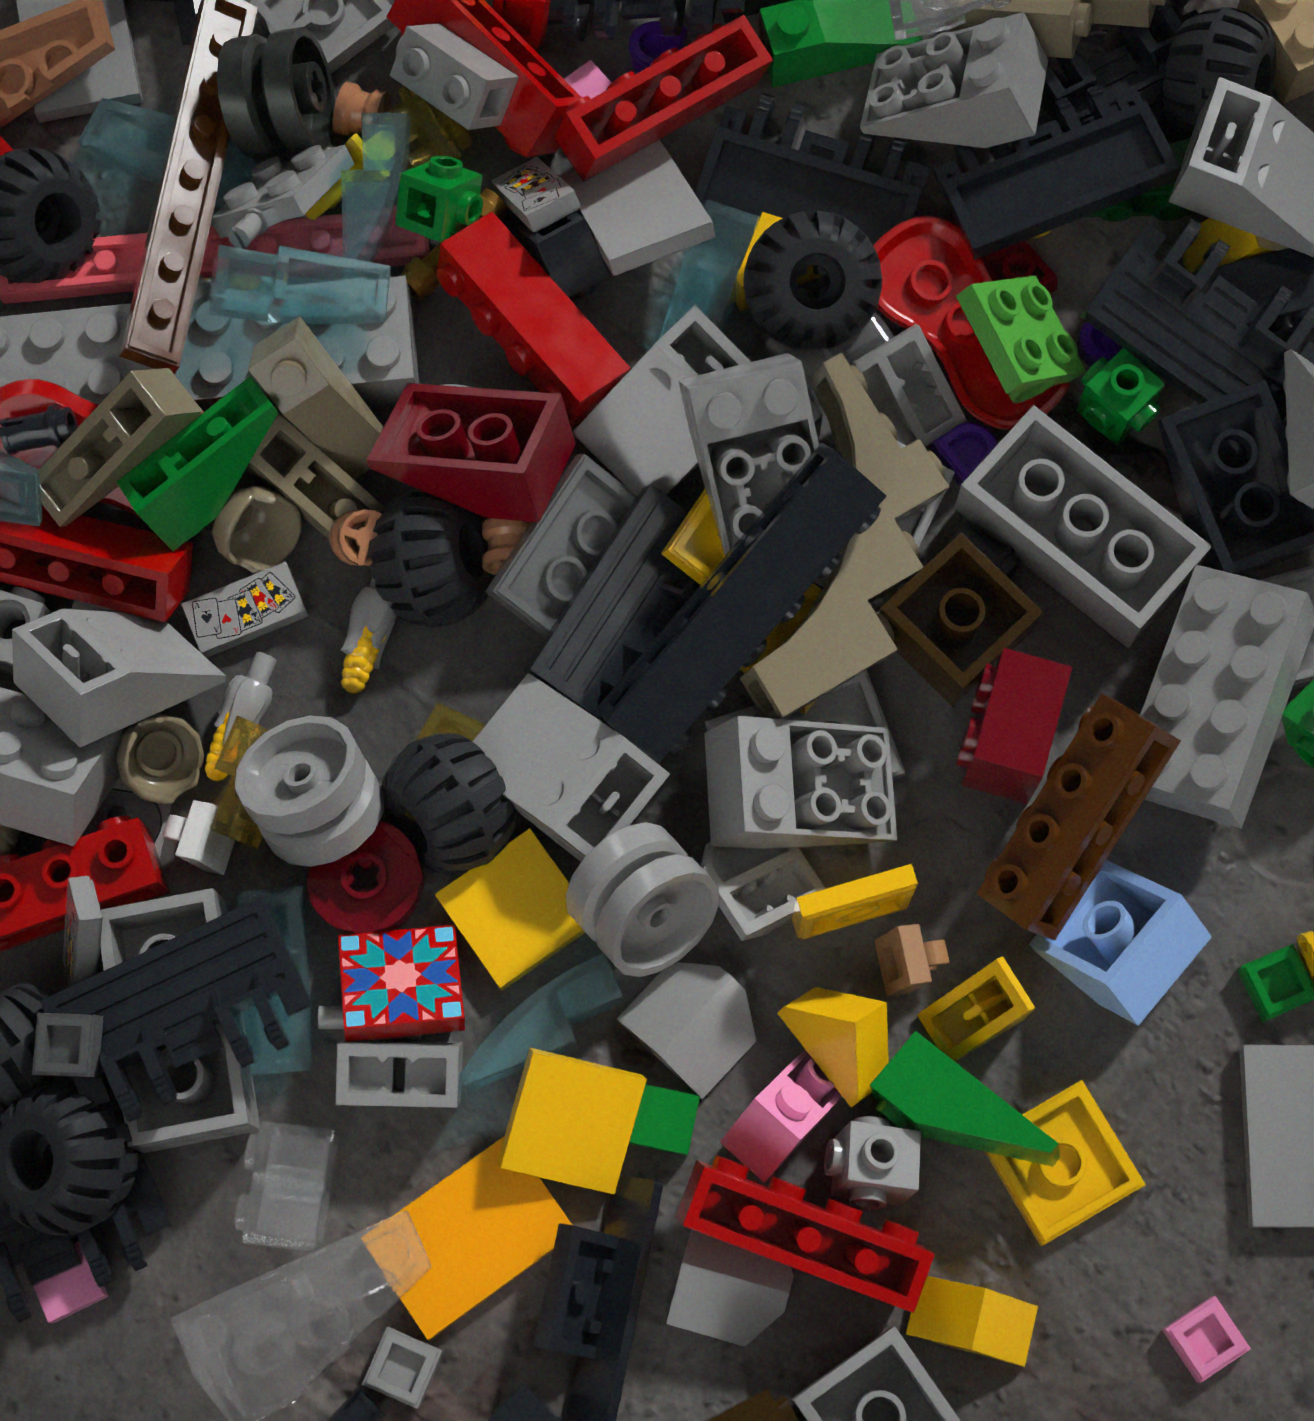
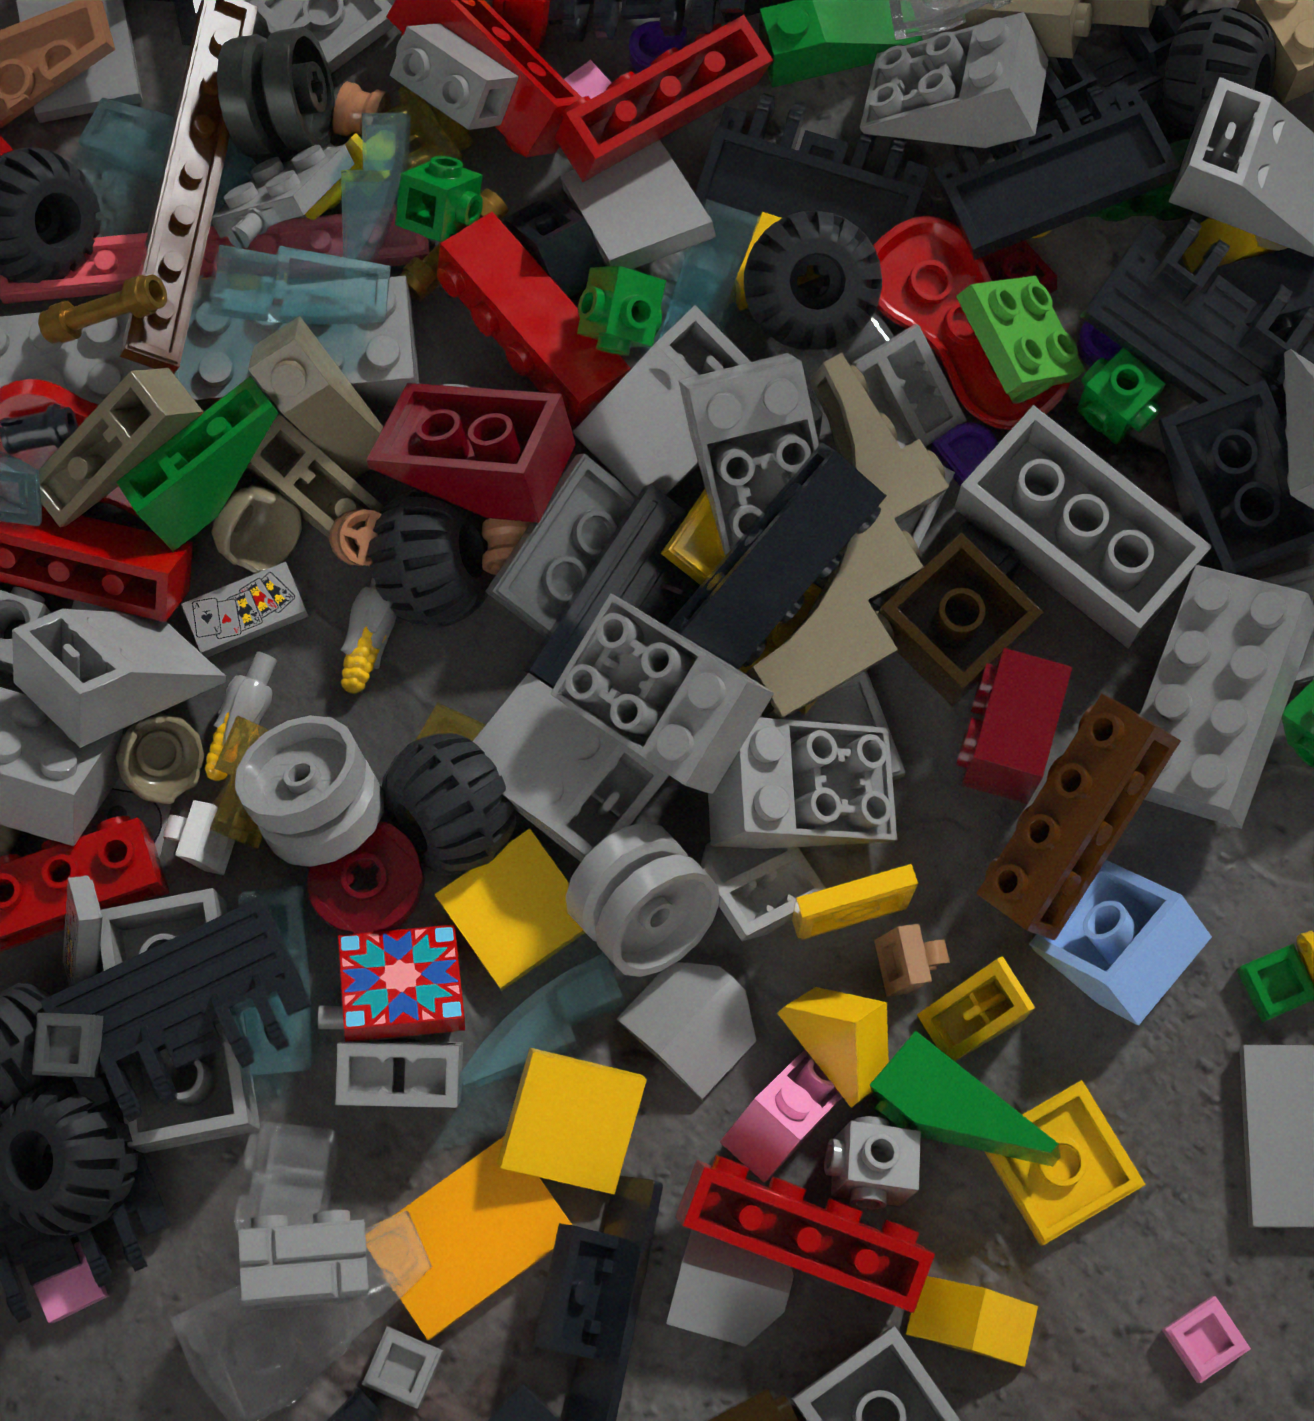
light grey tile [490,157,581,232] -> none
green tile [629,1084,700,1157] -> none
none -> pearl gold bar [38,274,167,344]
none -> light grey brick [238,1210,369,1312]
none -> light grey slope [550,593,774,794]
none -> green brick [577,266,666,355]

